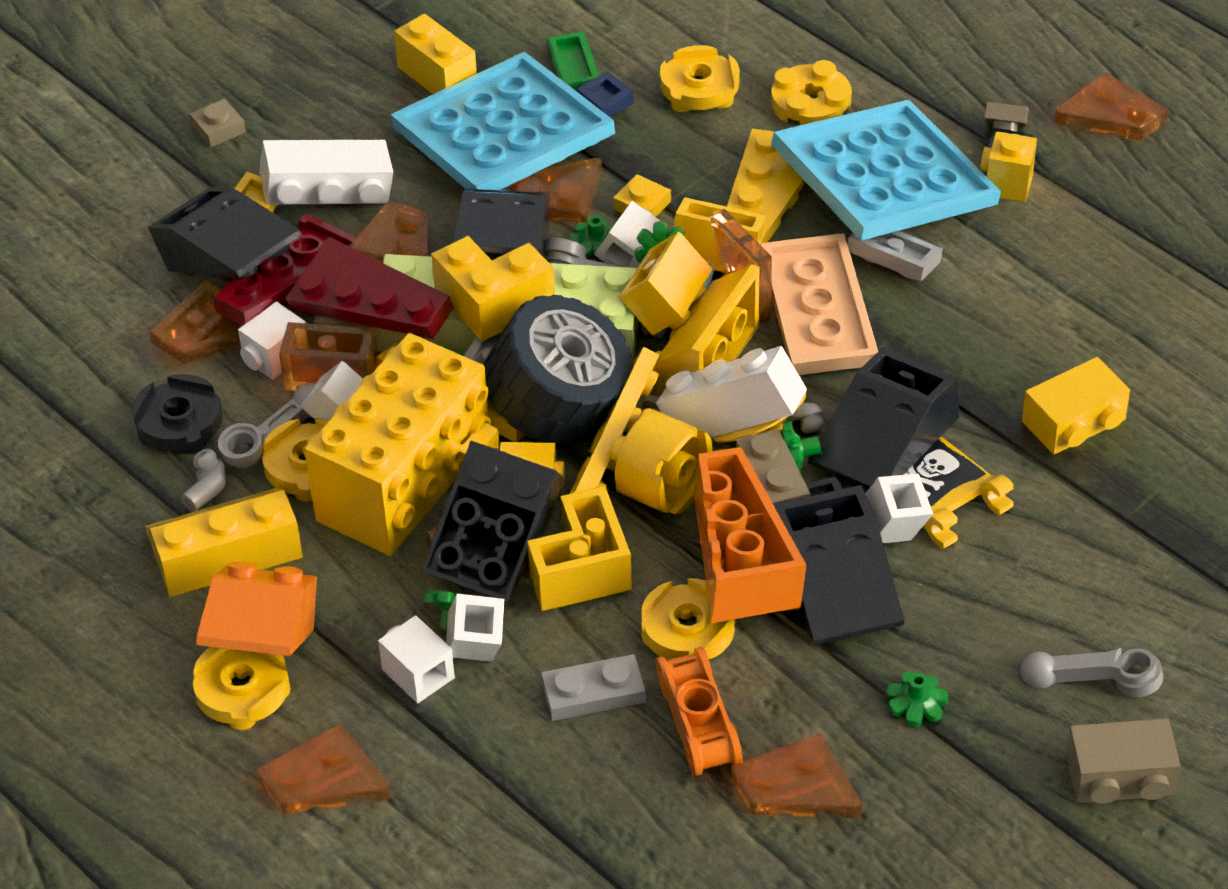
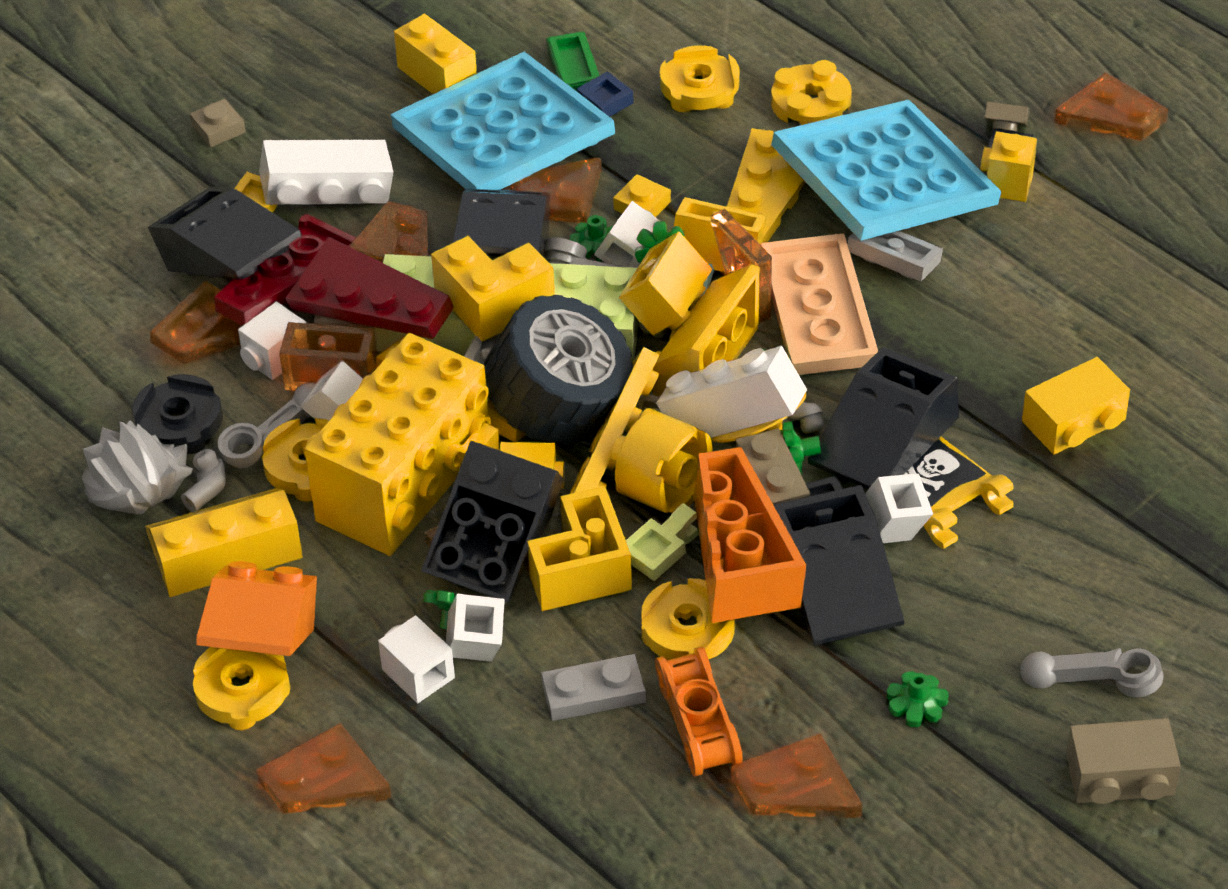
none -> light grey hair [82,420,193,514]
none -> yellowish green plate [626,503,699,581]

